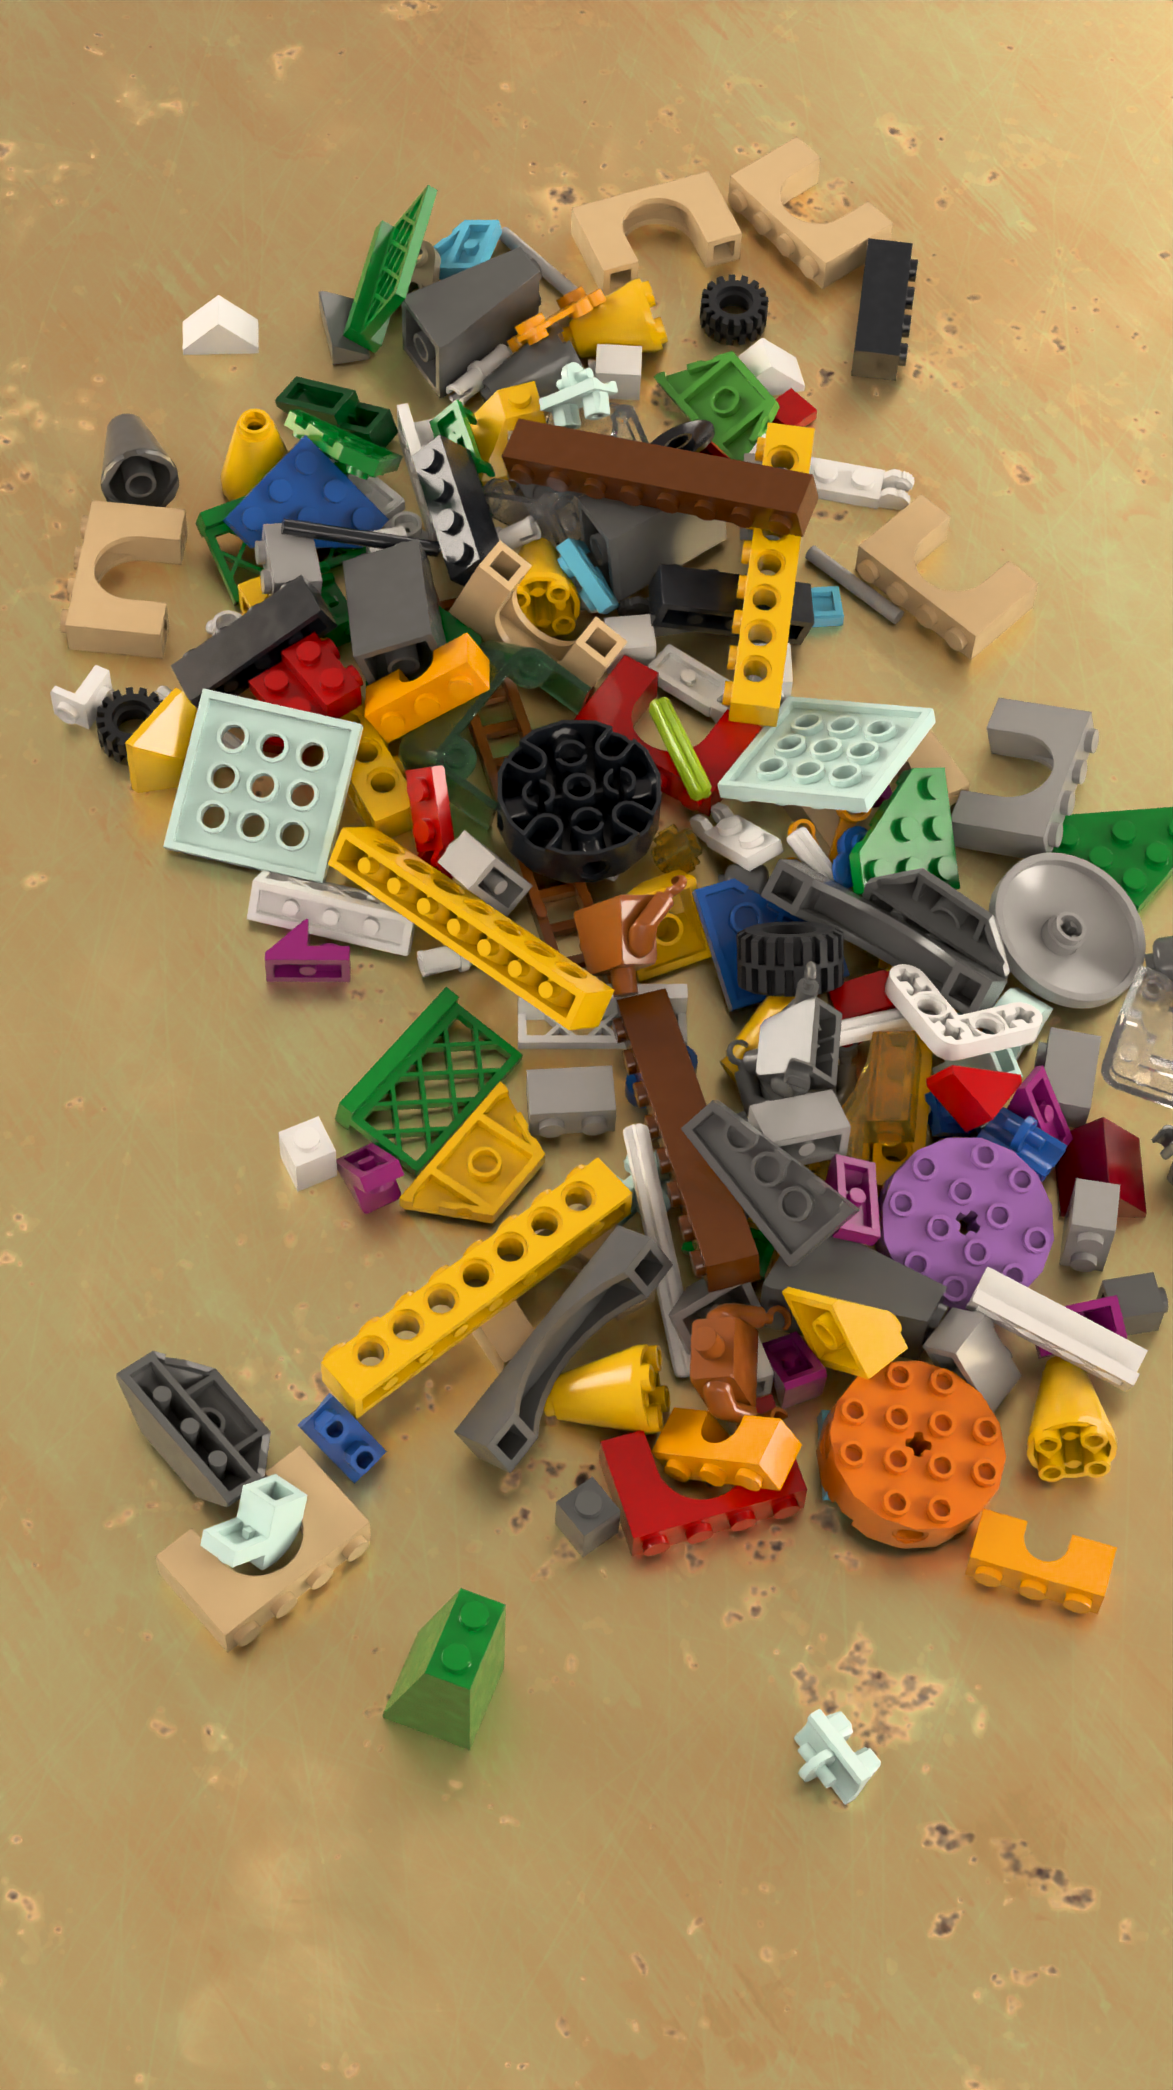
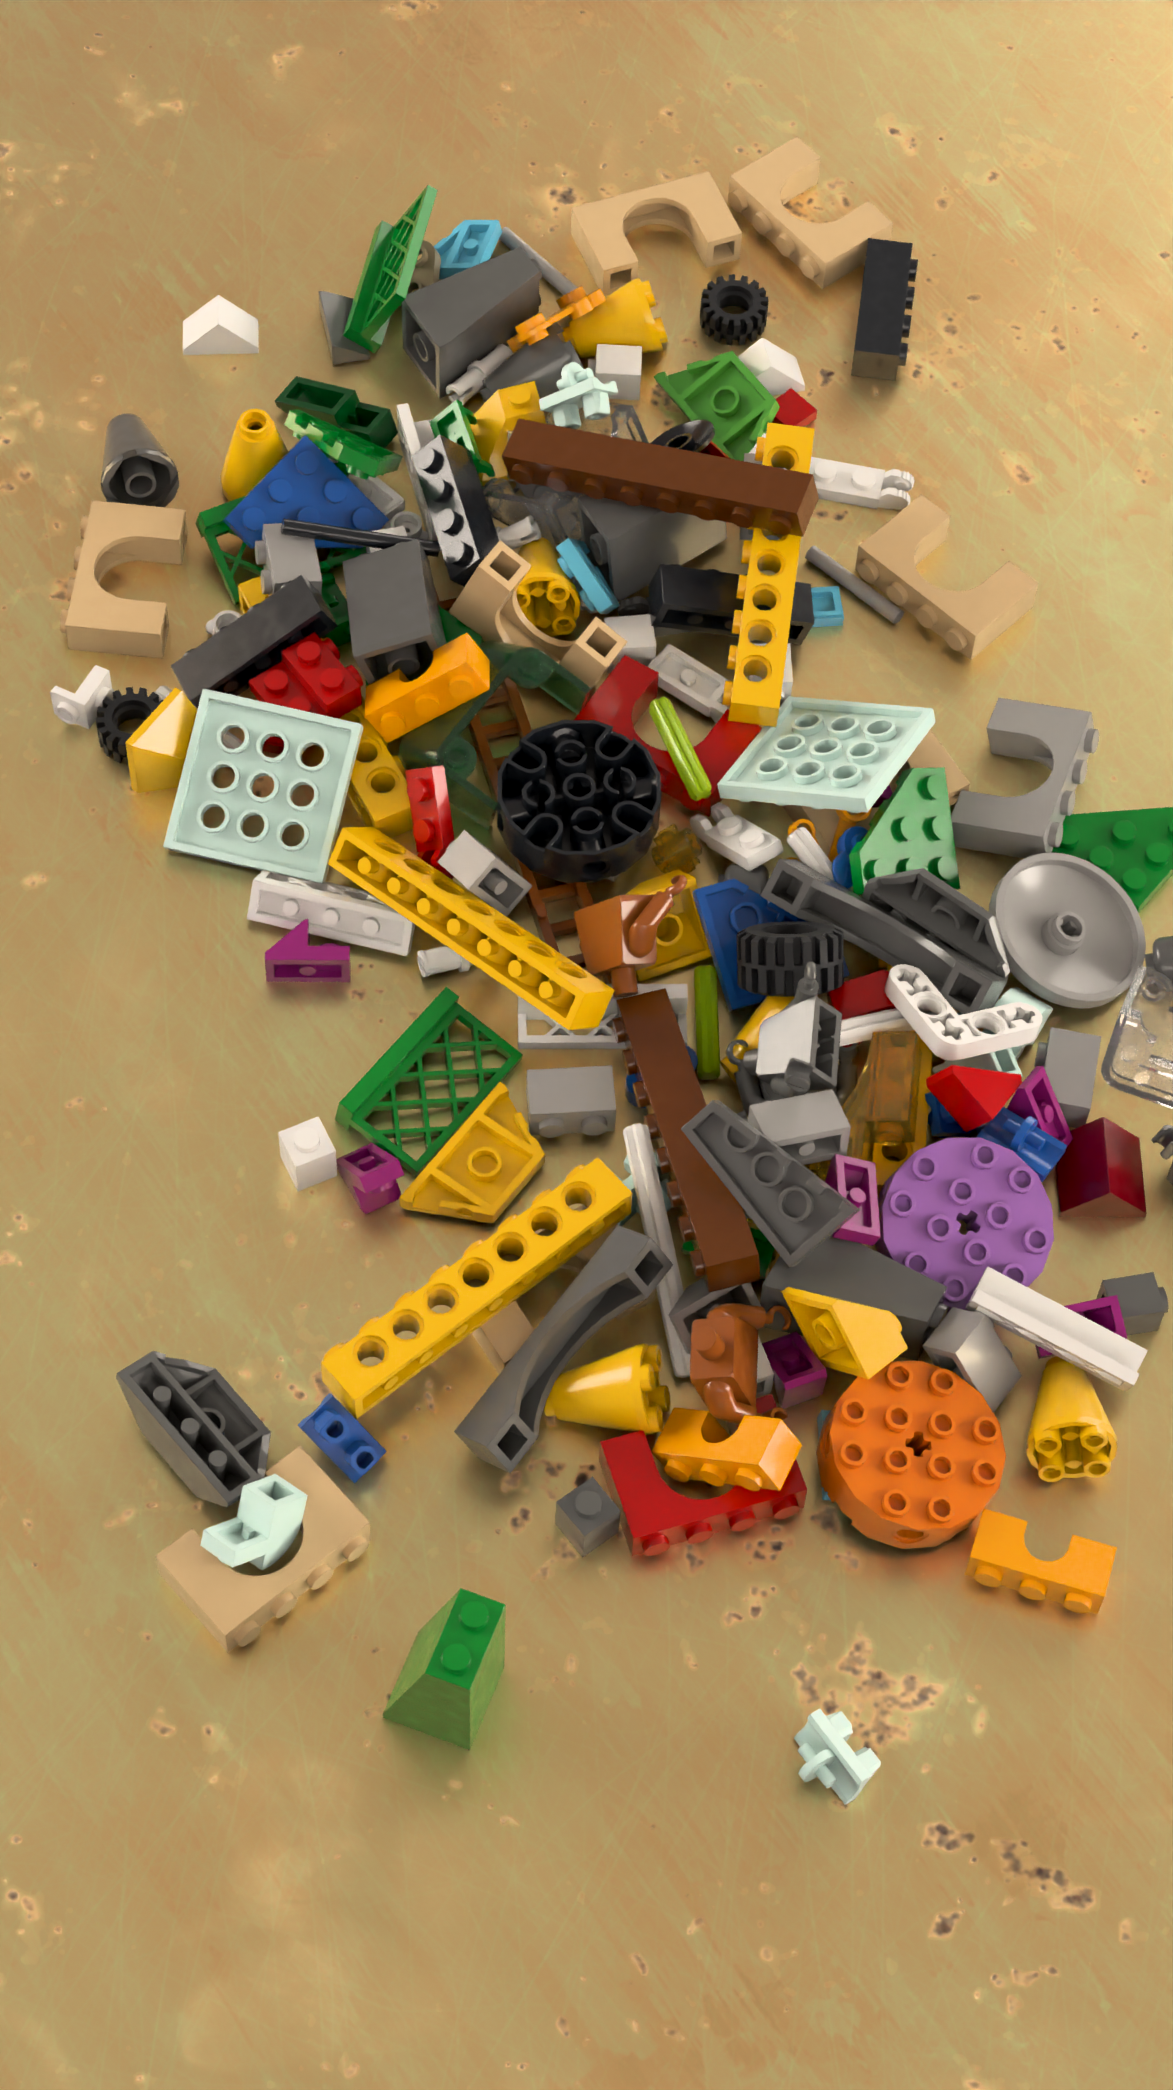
light grey brick [1059,1178,1120,1272] -> none
none -> lime axle [694,965,721,1080]

